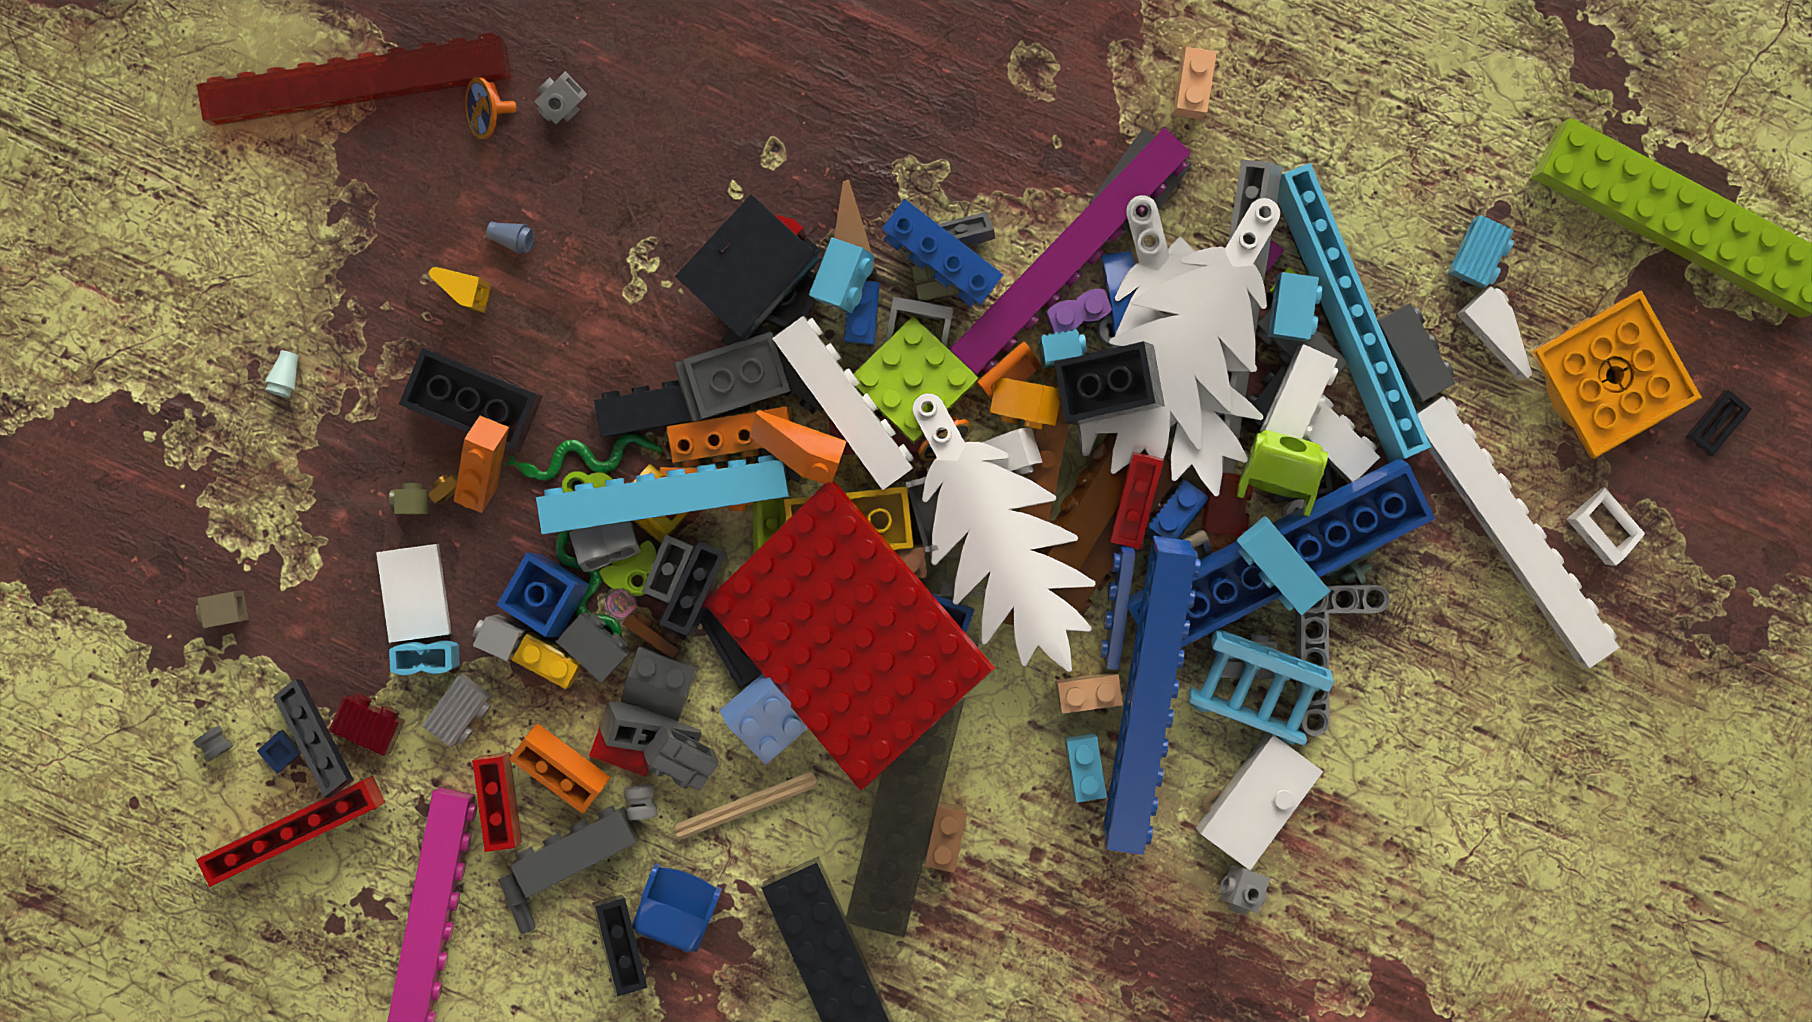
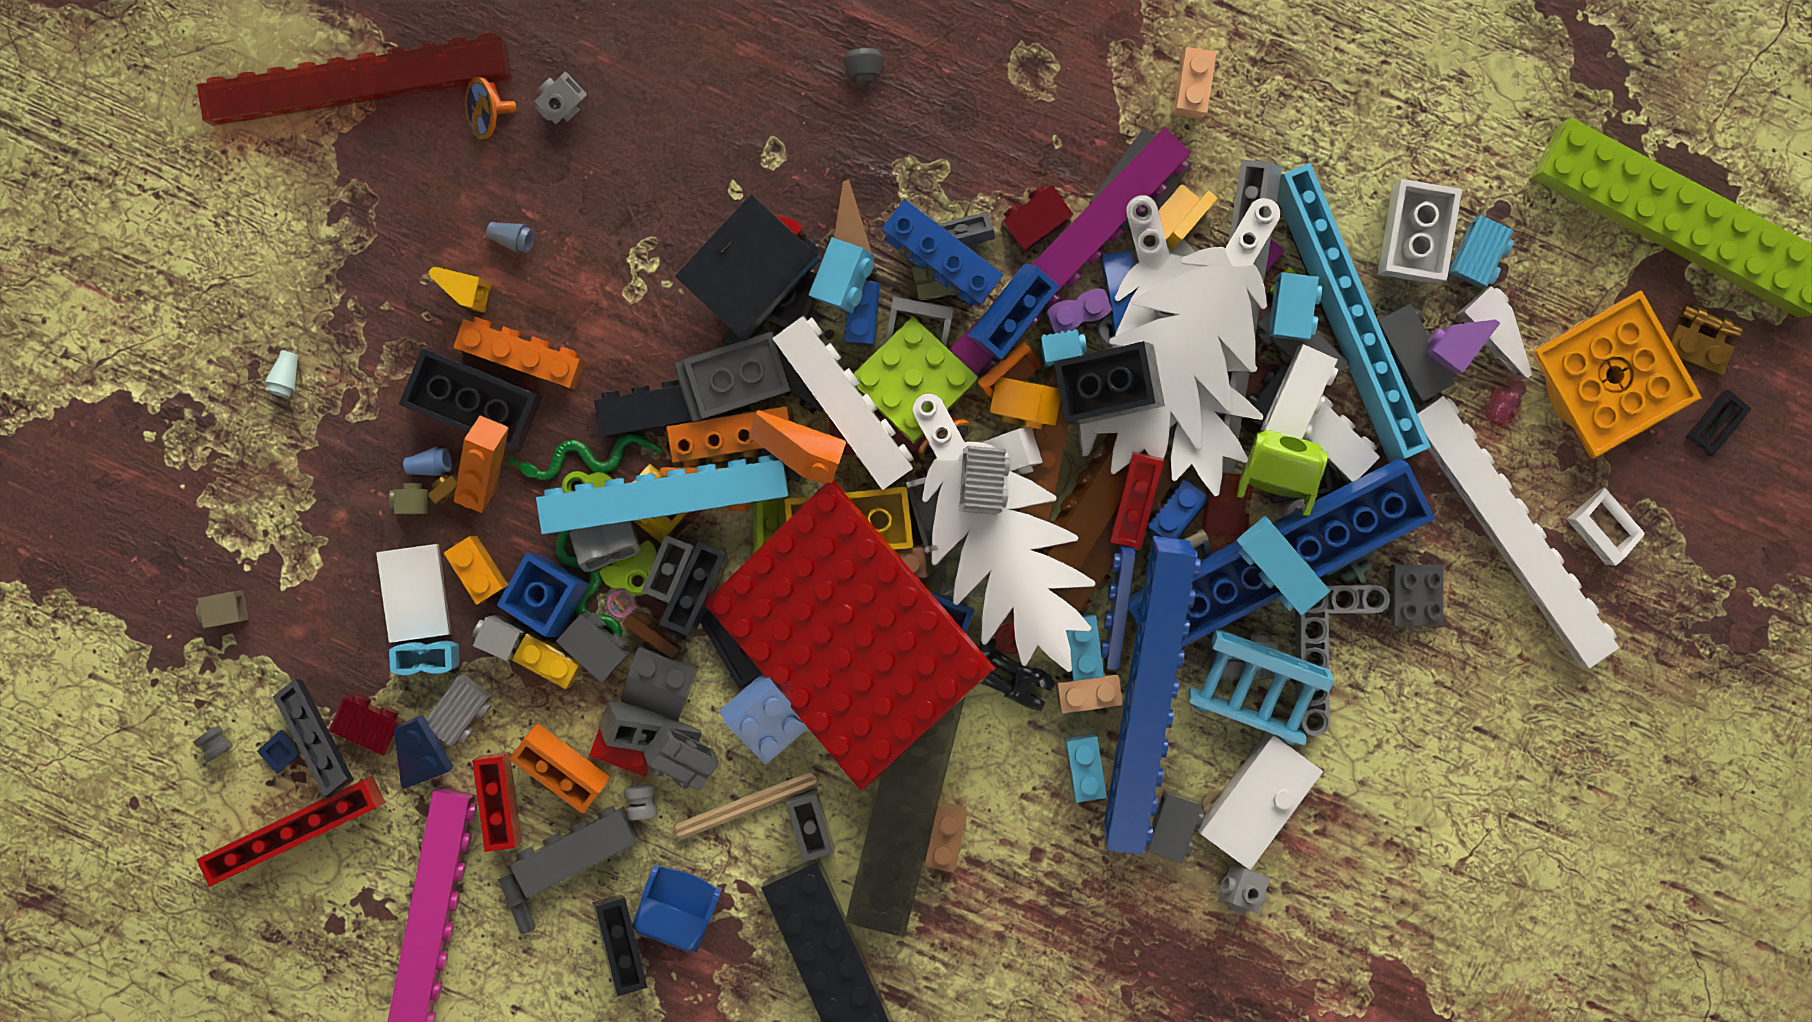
none -> dark blue wing [394,715,454,789]
none -> medium blue cone [403,446,452,476]
none -> light orange brick [444,536,508,605]
none -> orange brick [453,316,586,390]
none -> dark grey brick [786,789,835,862]
none -> dark grey cone [843,48,885,84]
none -> light grey brick [959,446,1010,515]
none -> blue brick [967,263,1060,360]
none -> black piece [978,637,1056,711]
none -> clear red tile [995,624,1018,654]
none -> dark red brick [1001,185,1074,254]
none -> medium azure brick [1066,614,1104,681]
none -> dark grey brick [1145,790,1204,863]
none -> yellow panel [1158,185,1218,250]
none -> white brick [1377,179,1462,284]
none -> dark grey hinge [1388,564,1443,626]
none -> medium lavender slope [1425,319,1500,375]
none -> clear pink piece [1484,380,1527,427]
none -> pearl gold plate [1669,305,1743,376]

